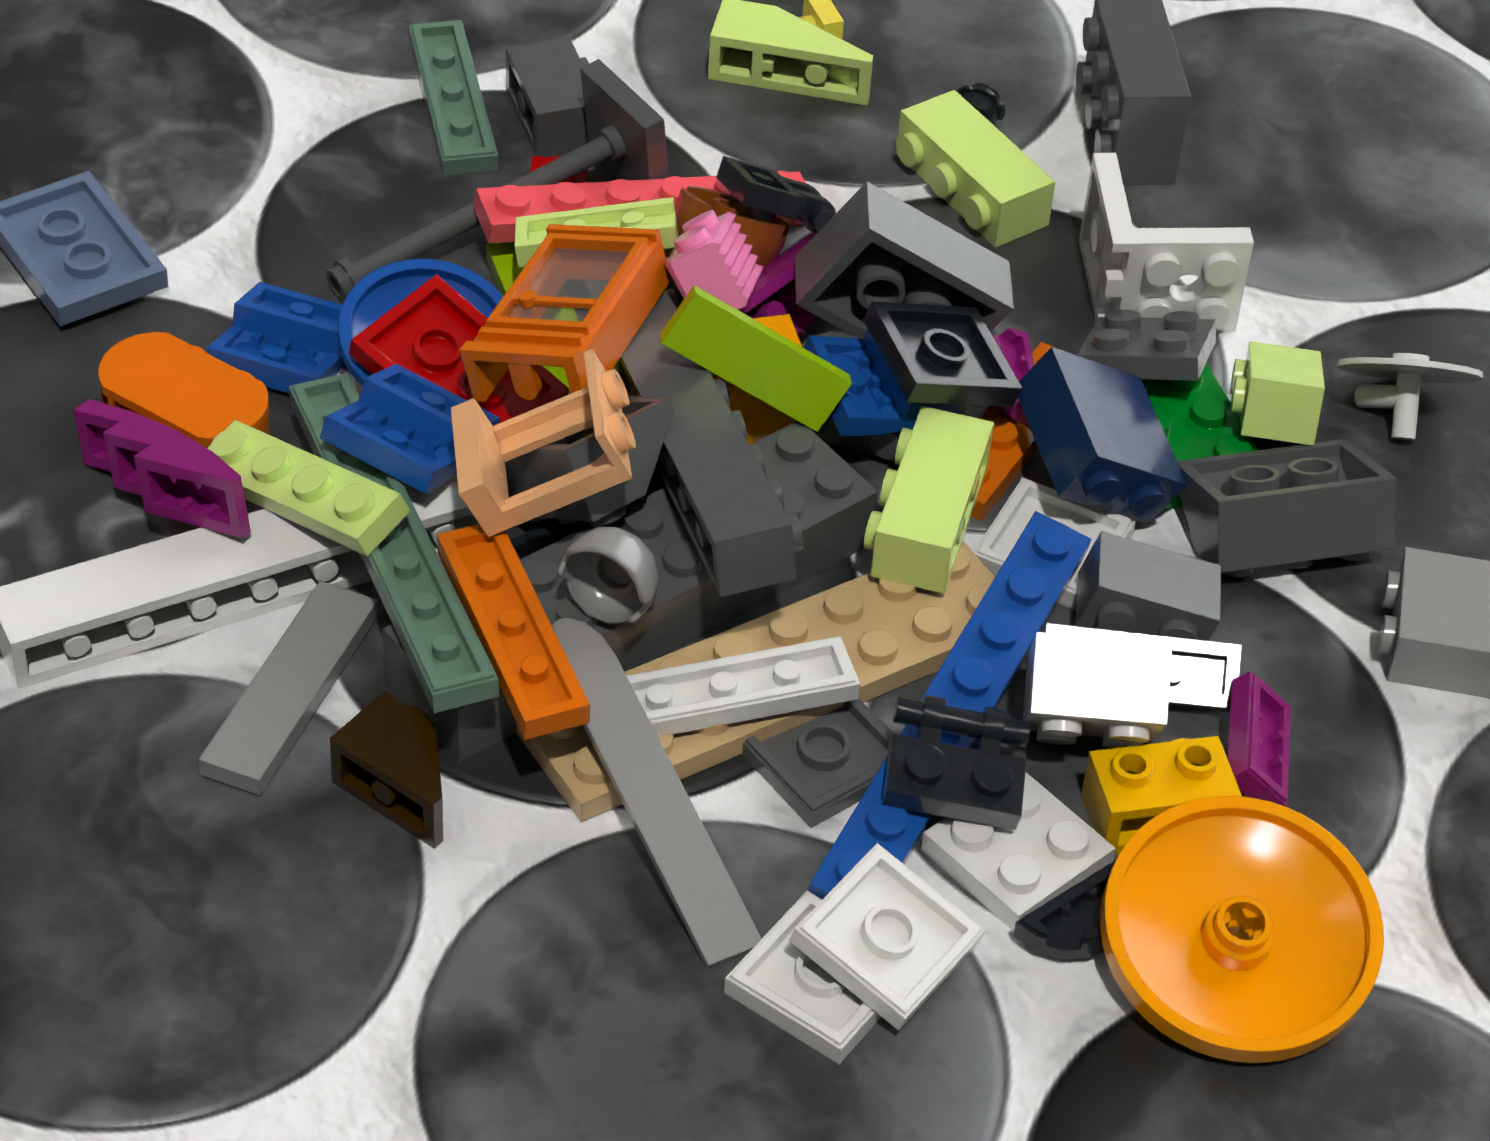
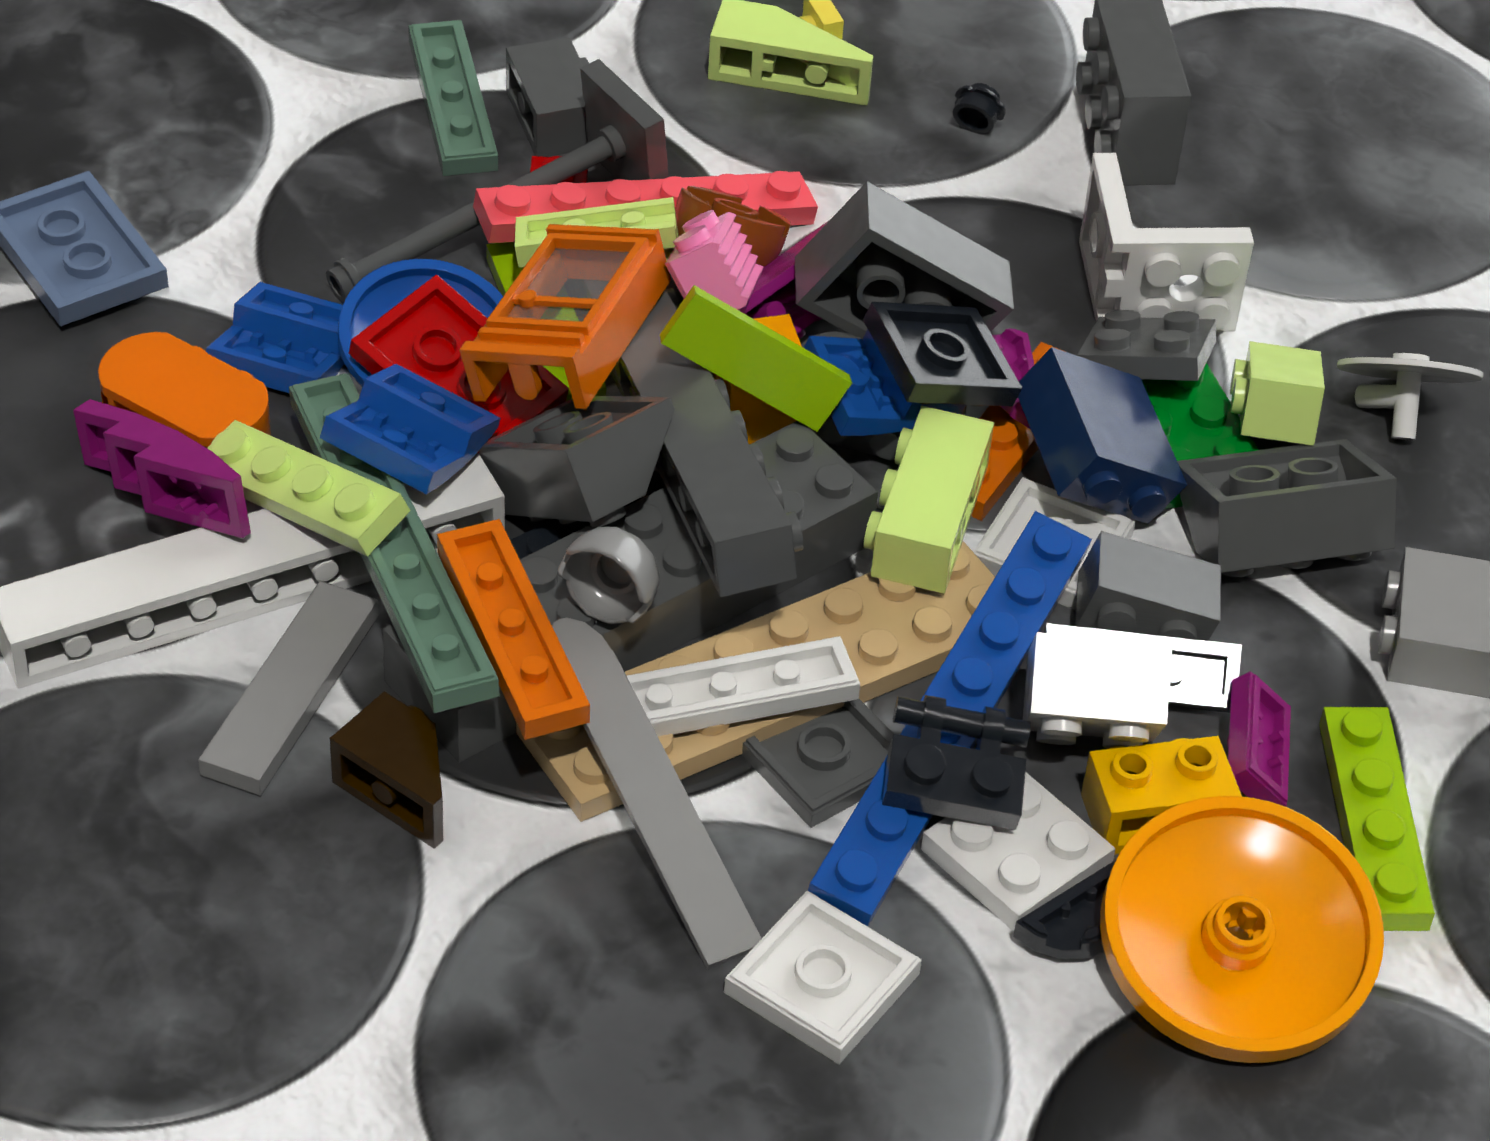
light nougat panel [451,349,636,537] -> none
black plate [716,156,836,233] -> none
white tile [789,843,986,1031] -> none
yellowish green brick [896,90,1055,248] -> none
none -> lime plate [1319,707,1435,931]

